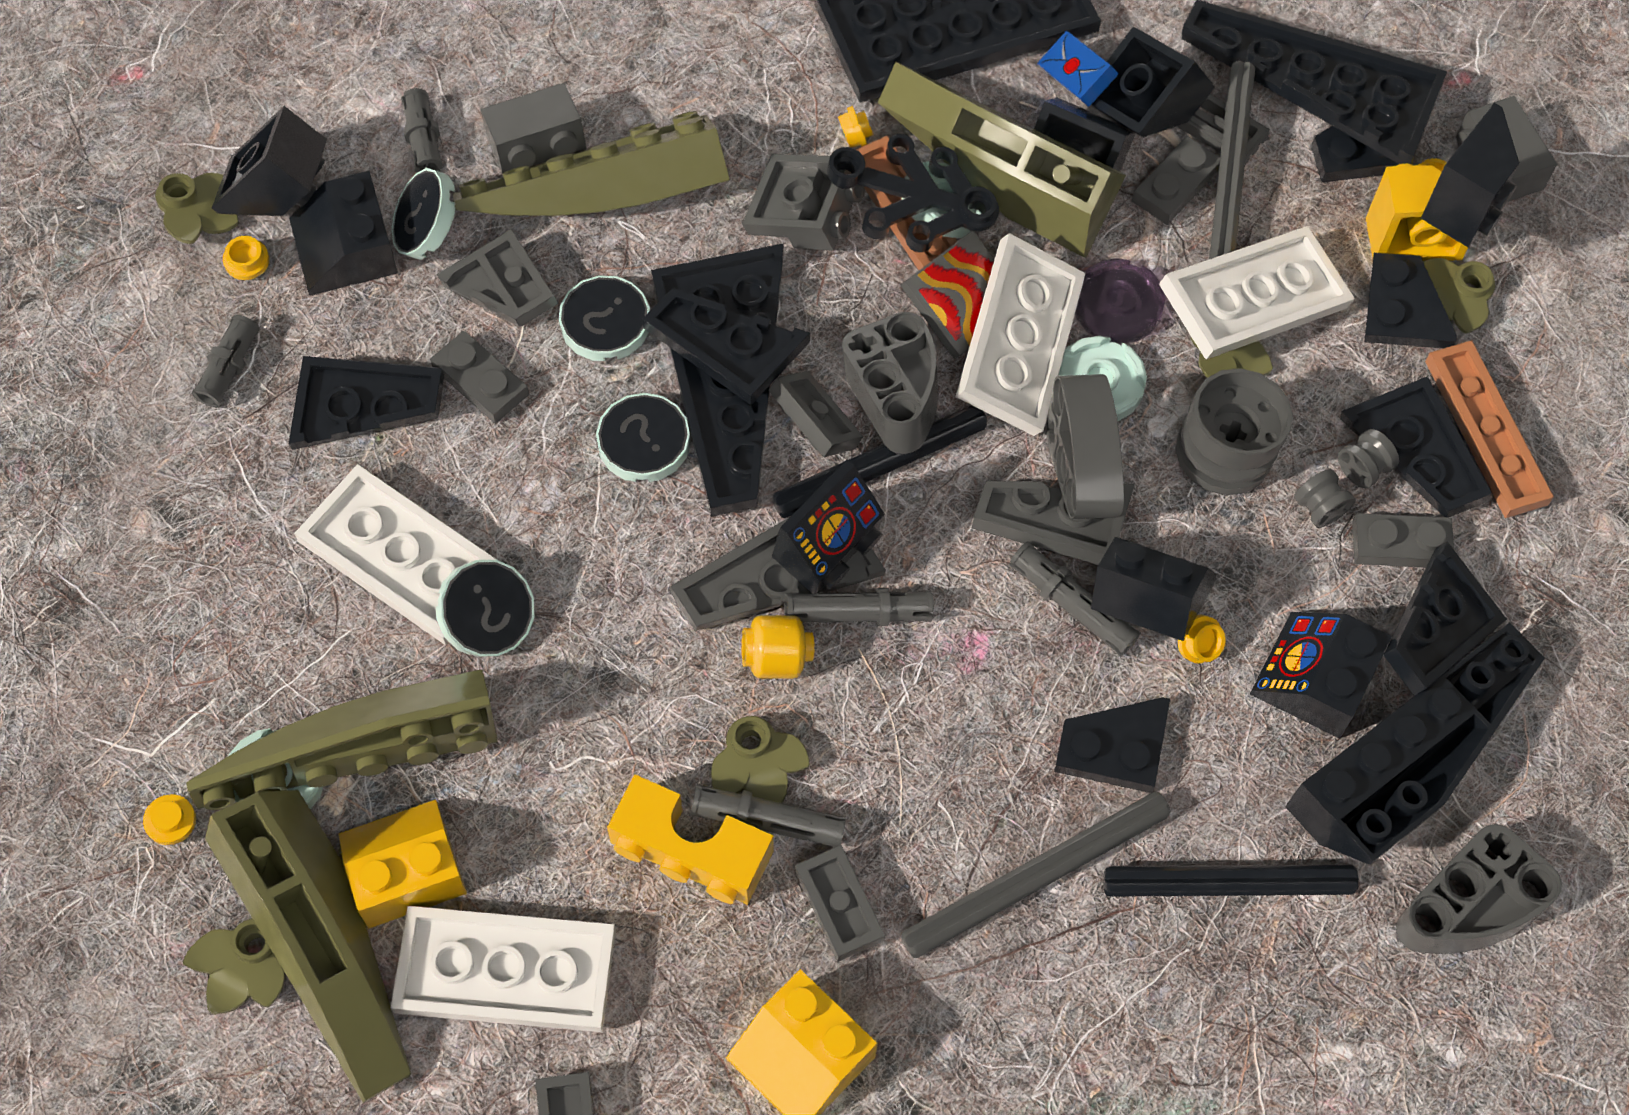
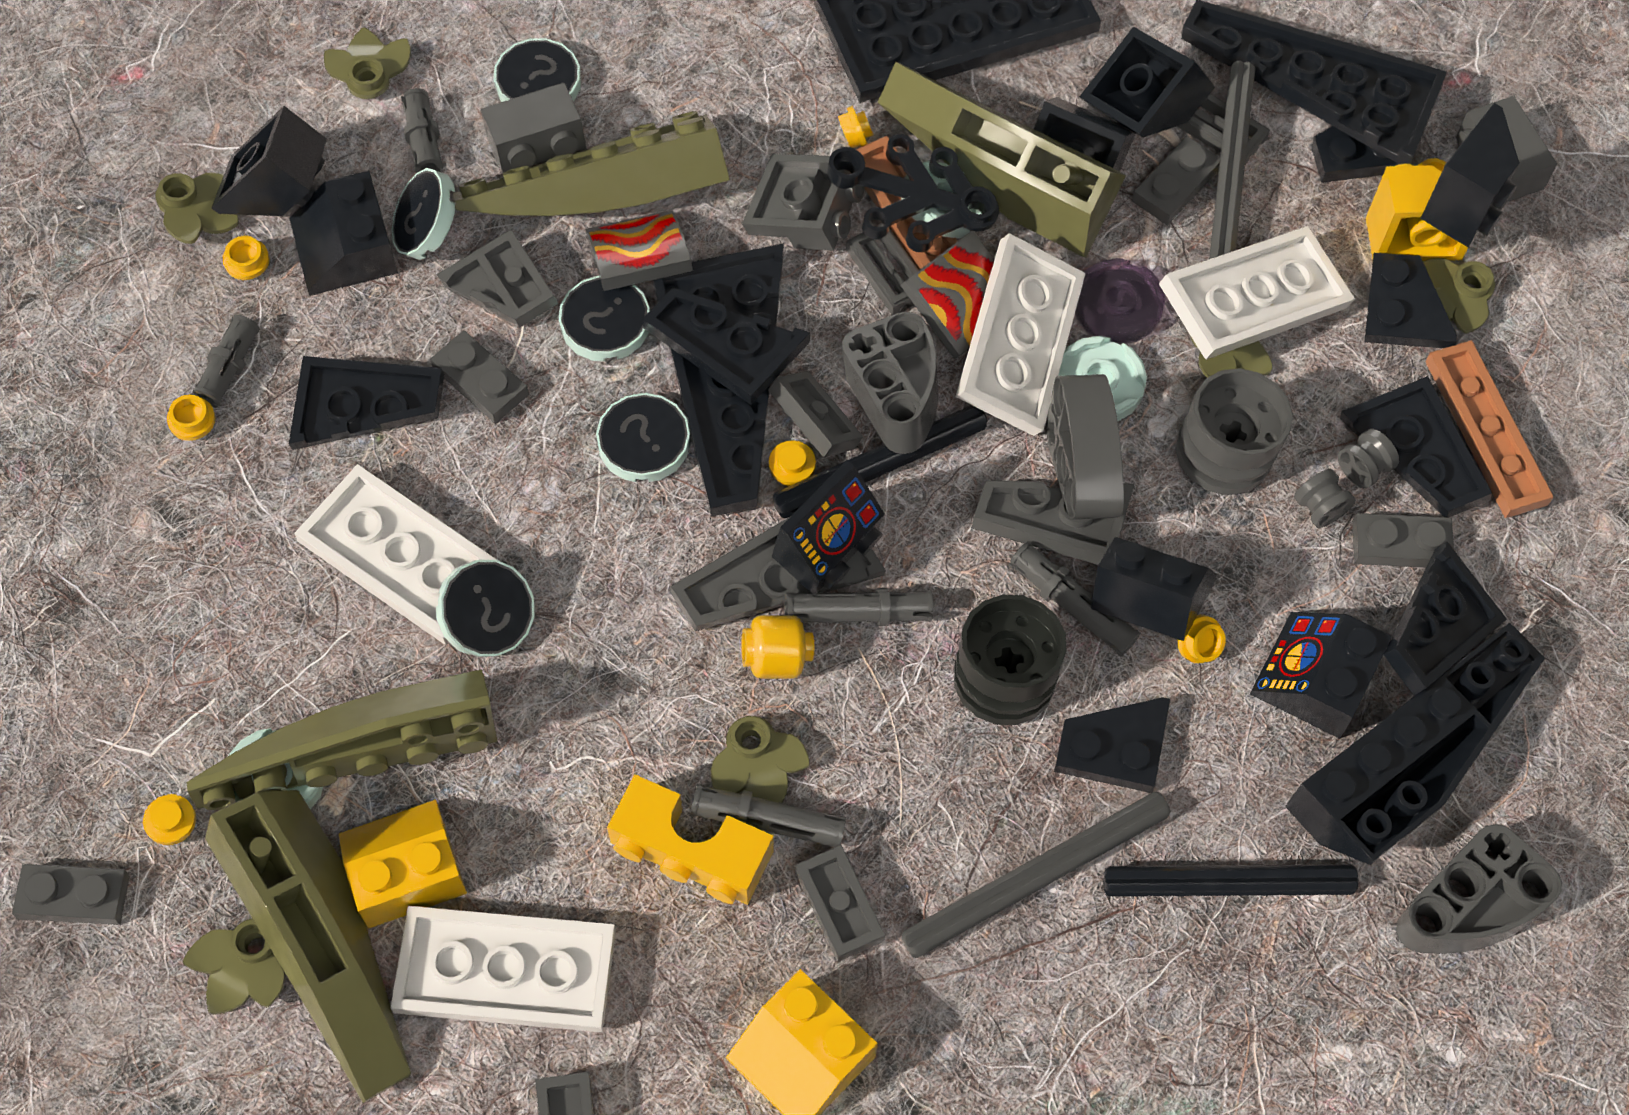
blue tile [1037,30,1119,107] -> none
none -> dark grey plate [12,864,130,925]
none -> yellow plate [167,395,216,441]
none -> olive plate [324,27,411,99]
none -> black tile [494,39,581,102]
none -> slope [585,210,693,291]
none -> yellow plate [769,440,816,486]
none -> dark grey tile [846,223,919,315]
none -> pearl dark grey wheel [954,595,1067,725]

